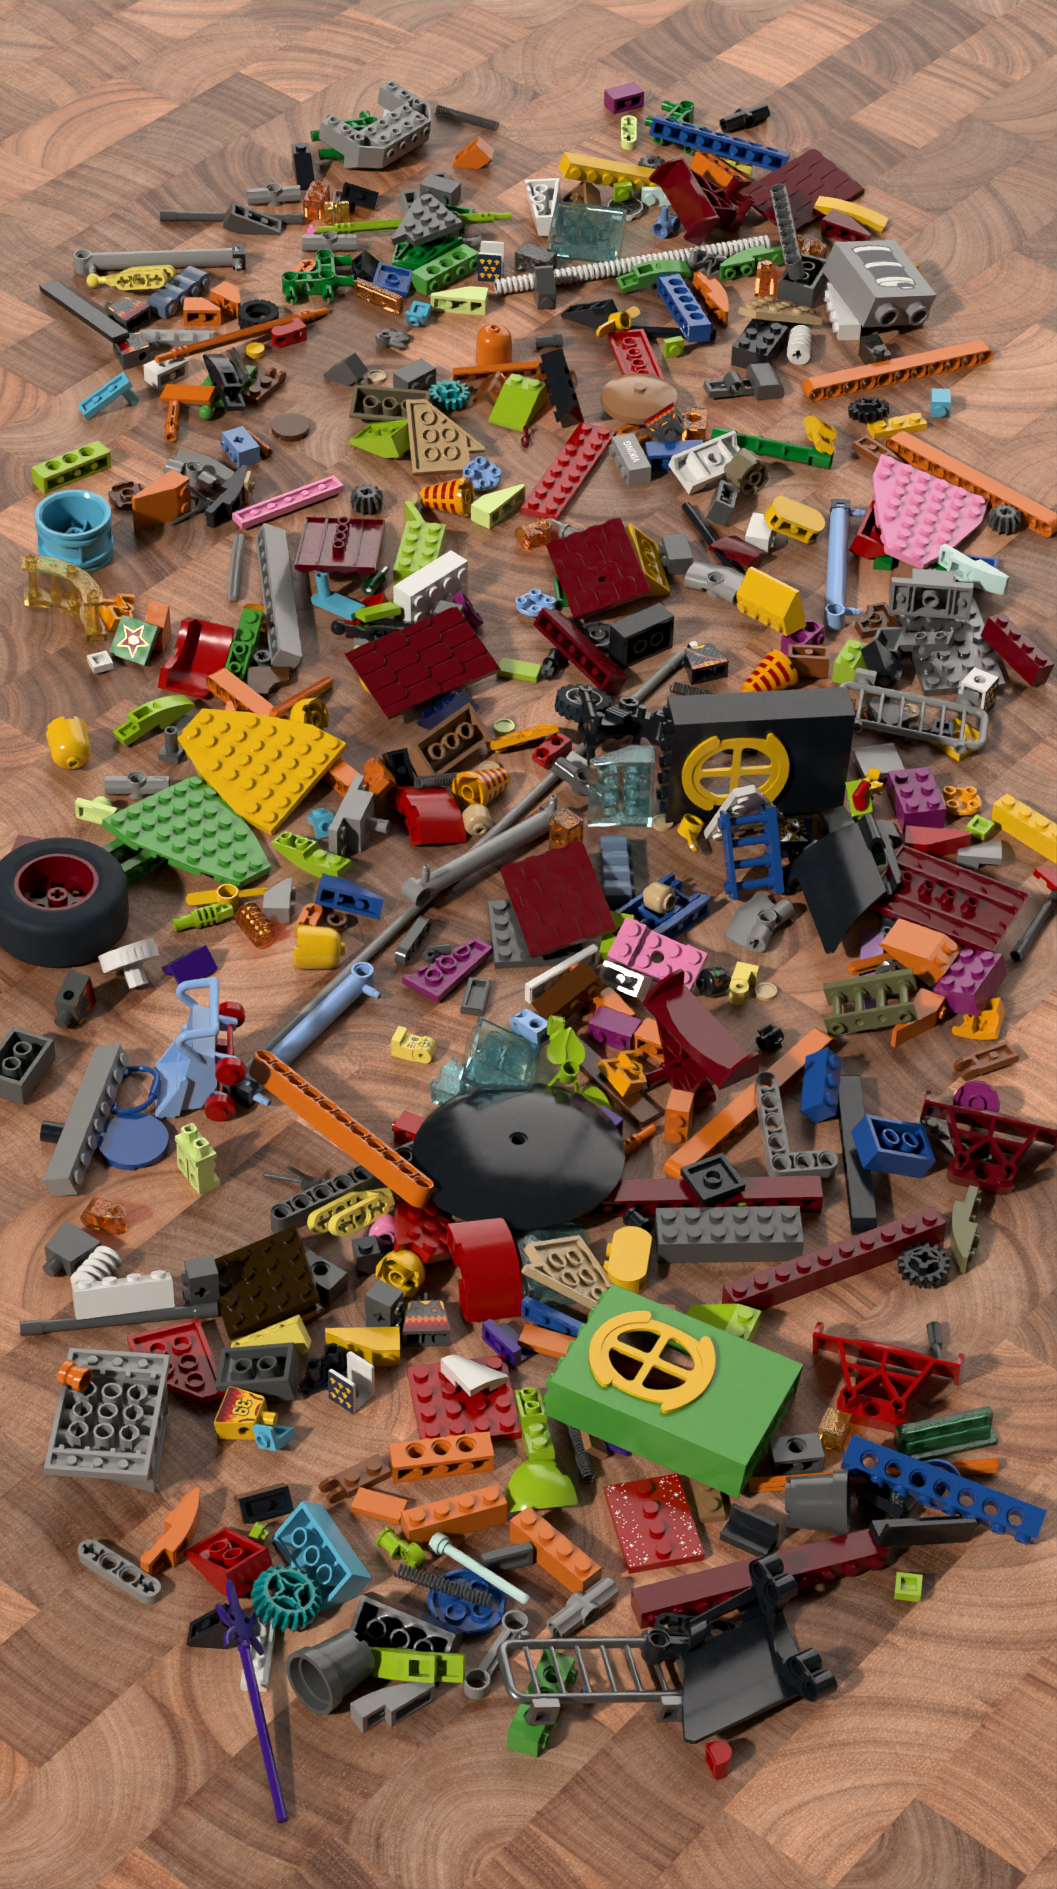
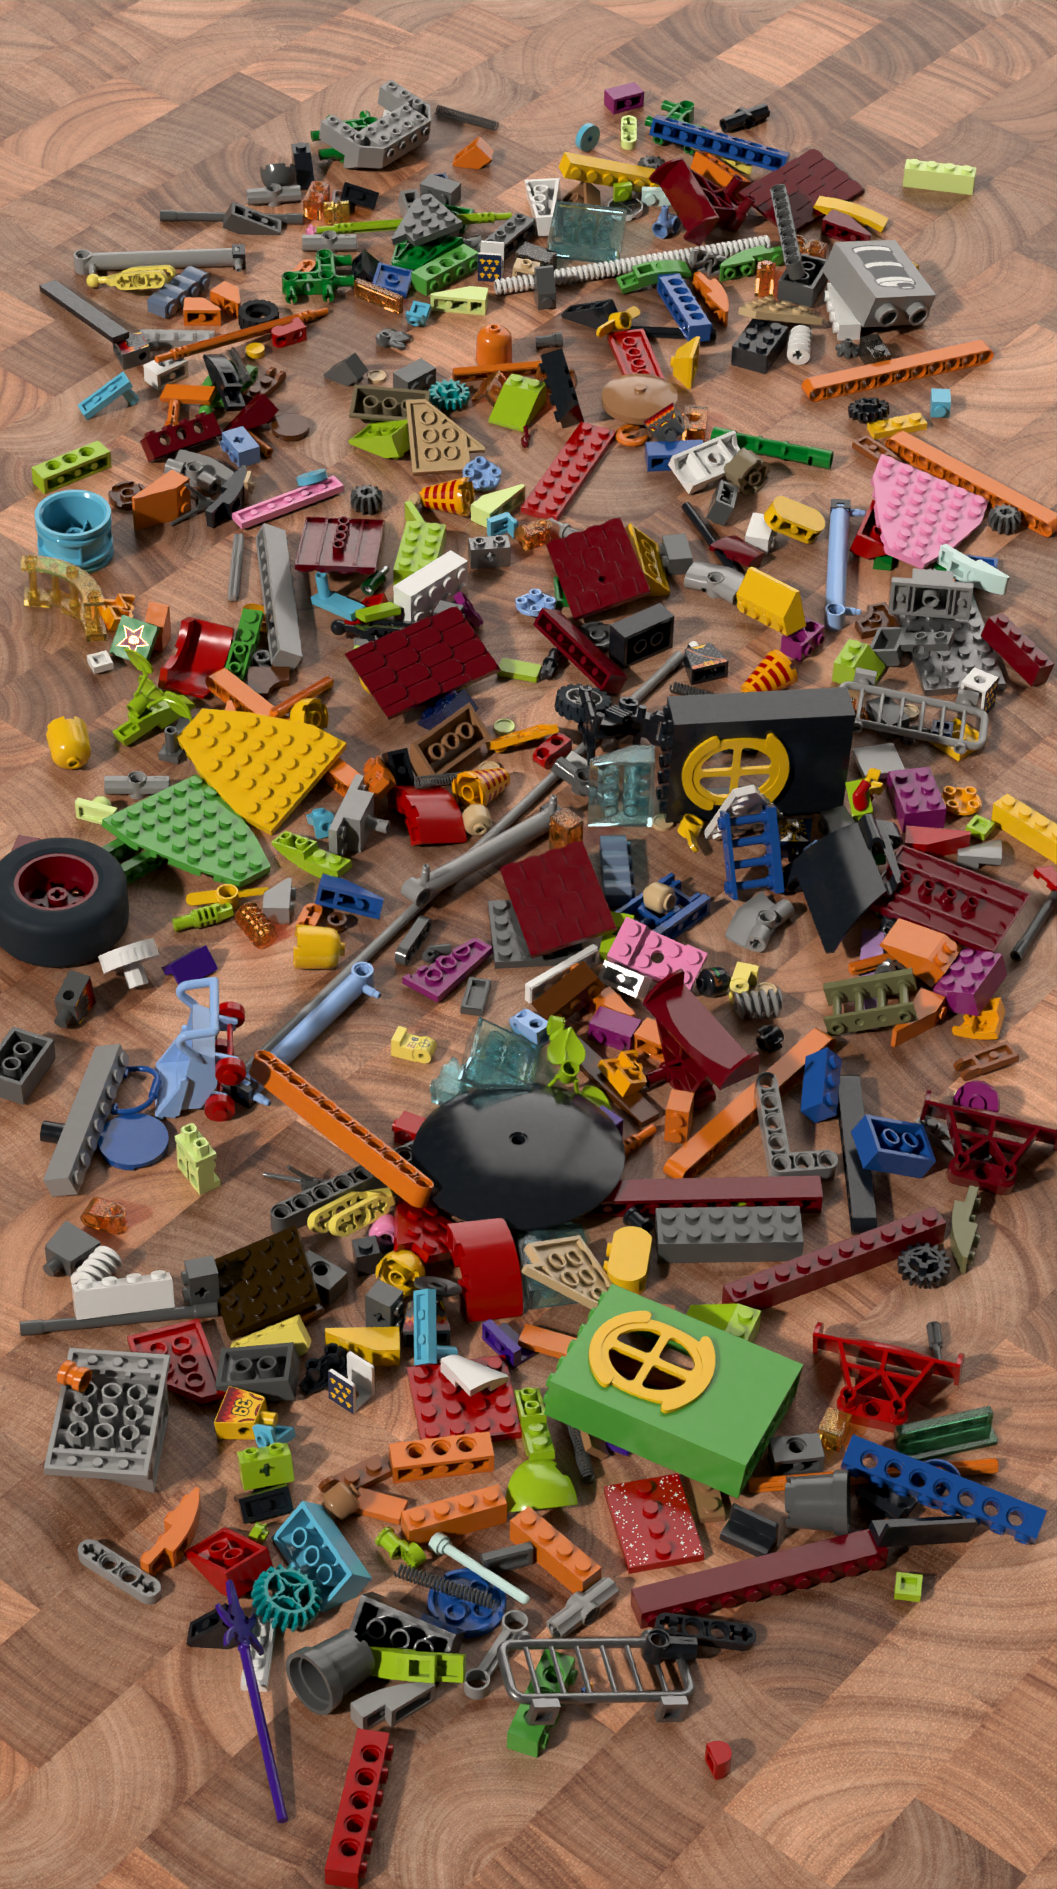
dark grey torso [105,297,151,333] -> none
blue tile [521,1296,582,1338] -> none
light grey brick [609,433,651,486] -> none
lime plate [663,336,684,359] -> none
black plate [680,1153,746,1206] -> none
black panel [682,1552,837,1744] -> none
dark grey plate [704,363,784,400] -> none
dark orange brick [787,644,830,678] -> none
yellow slope [803,416,838,455] -> none
black slope [861,639,904,688] -> none
none -> lime plant [124,648,192,722]
none -> dark red brick [140,412,222,462]
none -> dark red slope [220,393,279,437]
none -> lime brick [237,1443,294,1491]
none -> dark grey cylinder [260,163,296,186]
none -> medium azure piece [296,469,328,486]
none -> medium nougat head [322,1482,361,1520]
none -> red brick [325,1728,394,1889]
none -> medium azure piece [413,1288,458,1366]
none -> dark grey dish [414,1276,462,1301]
none -> flat silver brick [468,535,511,569]
none -> dark grey brick [477,212,535,260]
none -> medium azure bracket [487,512,519,538]
none -> tan bracket [512,258,541,278]
none -> medium azure piece [575,123,600,152]
none -> yellow slope [670,336,700,389]
none -> light grey piece [733,988,782,1020]
none -> dark grey plant [835,338,860,359]
none -> yellowish green brick [903,159,976,195]

